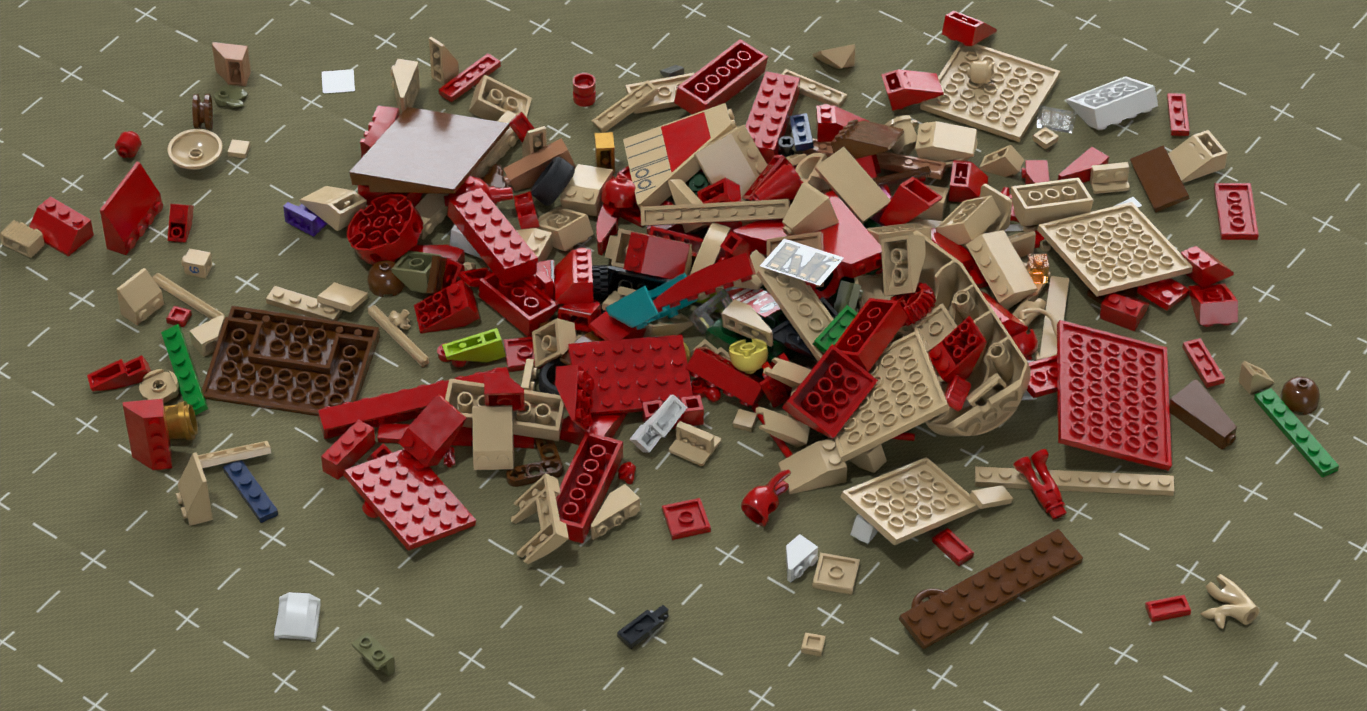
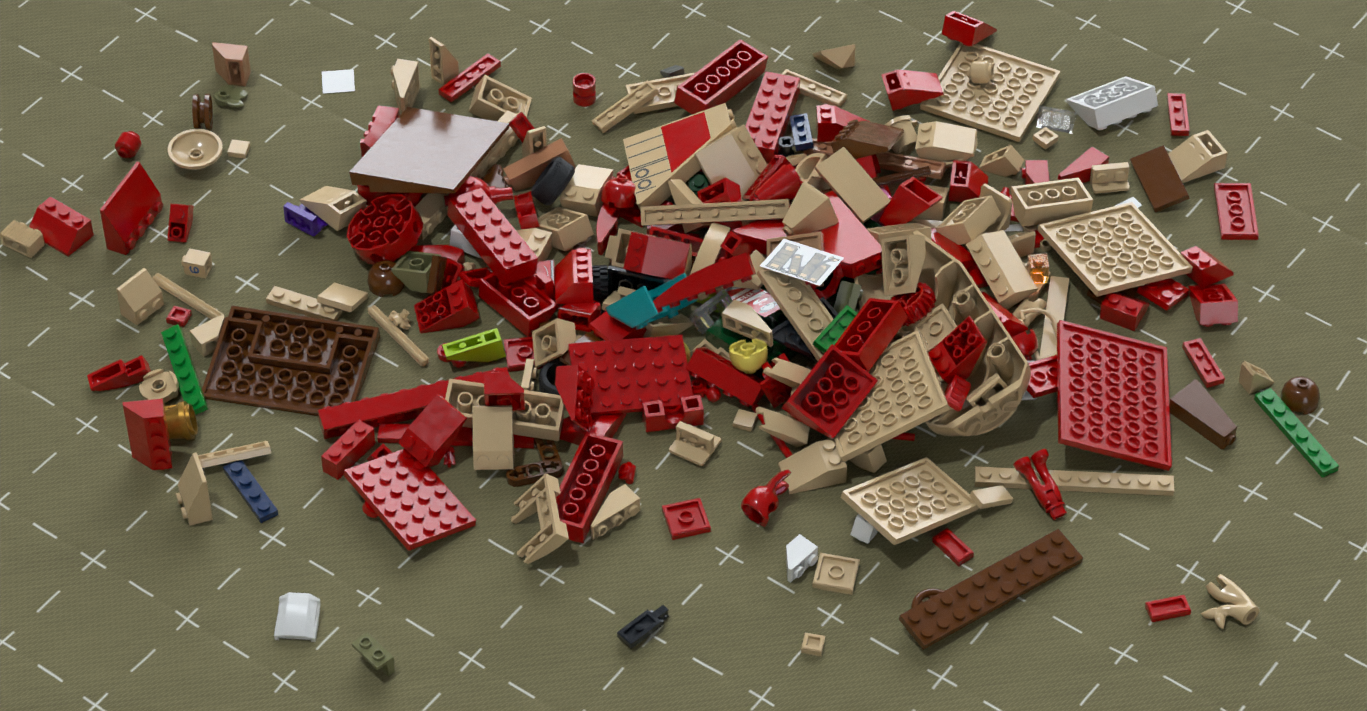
pearl gold brick [595,132,615,174] -> none
white slope [629,395,687,452] -> none

